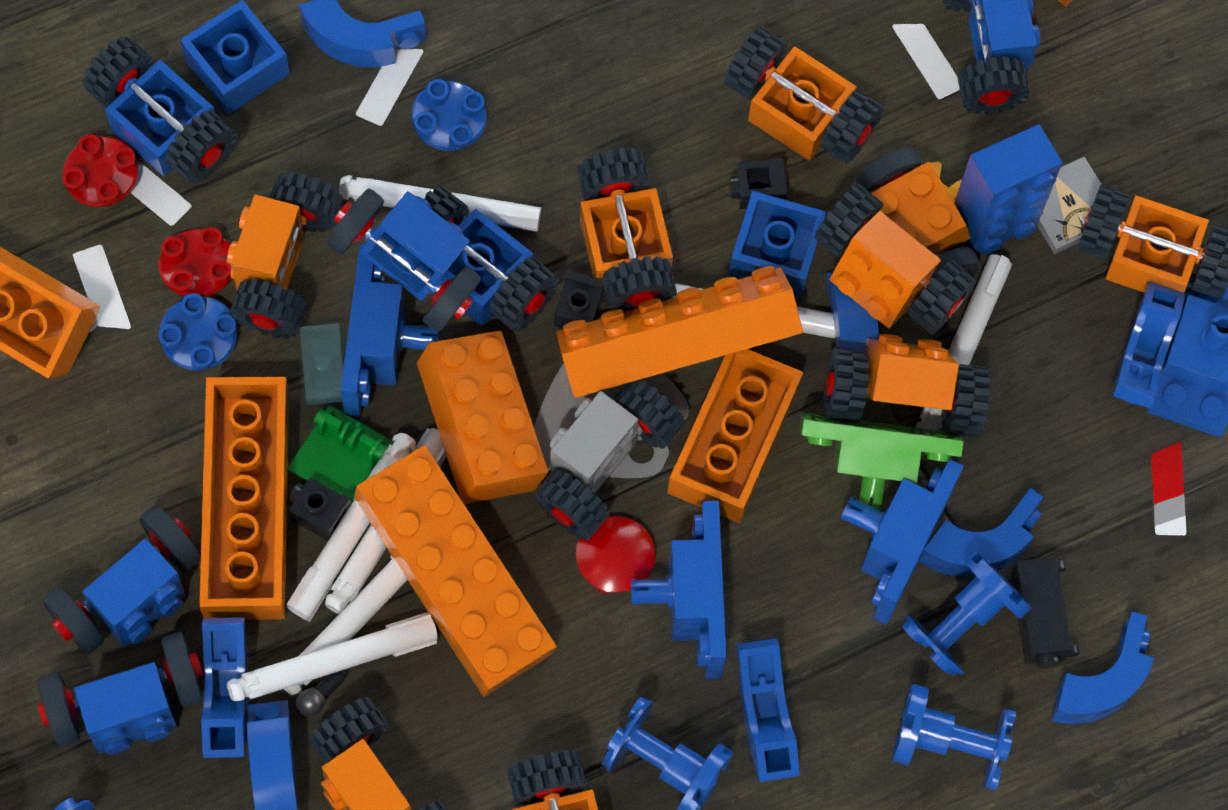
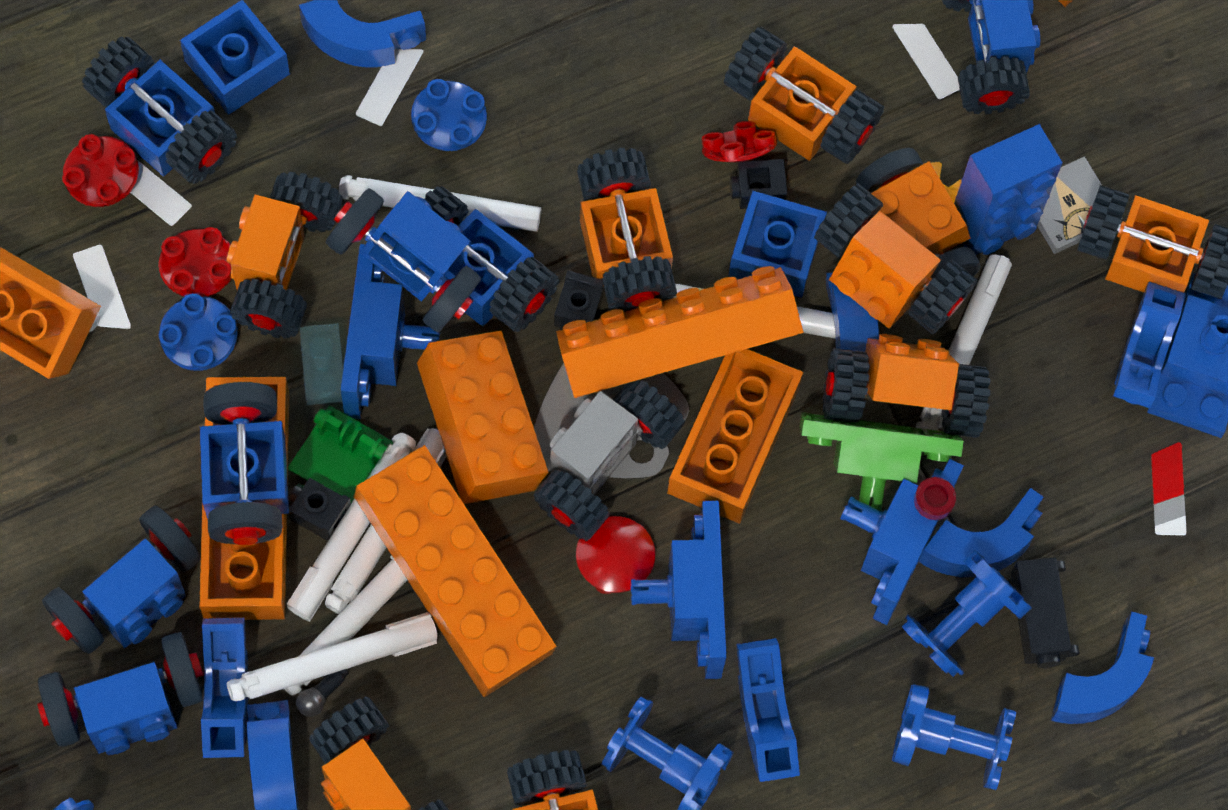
none -> brick [200,382,289,545]
none -> red dish [702,121,777,163]
none -> dark red tile [914,477,956,520]

